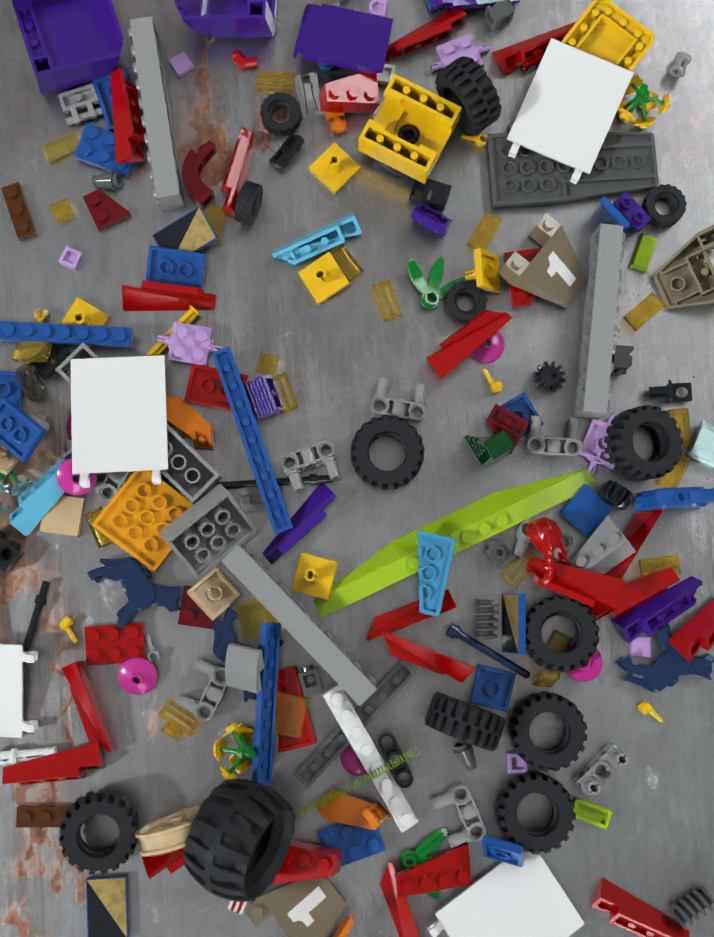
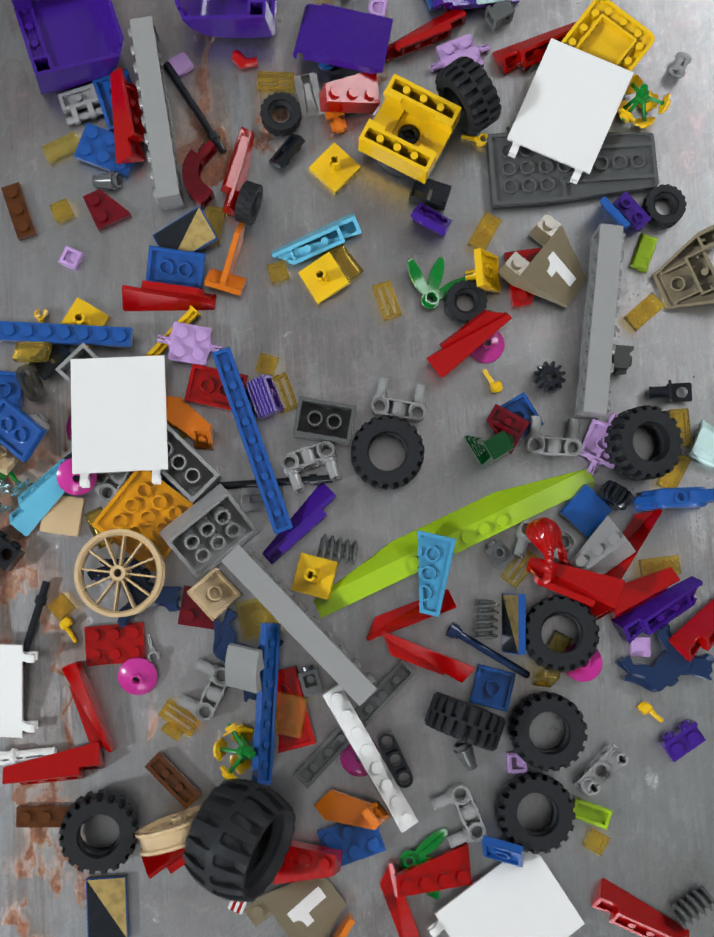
lime piece [294,747,420,821] -> none
white plate [376,64,396,85] -> none
none -> clear yellow tile [47,593,76,621]
none -> tan wheel [74,529,166,617]
none -> reddish brown plate [145,751,201,809]
none -> black bar [163,62,227,154]
none -> orange piece [204,222,247,296]
none -> clear yellow tile [267,260,290,284]
none -> dark grey brick [292,396,356,446]
none -> dark grey piece [317,533,359,565]
none -> clear yellow tile [582,827,610,856]
none -> dark purple bracket [659,719,706,762]

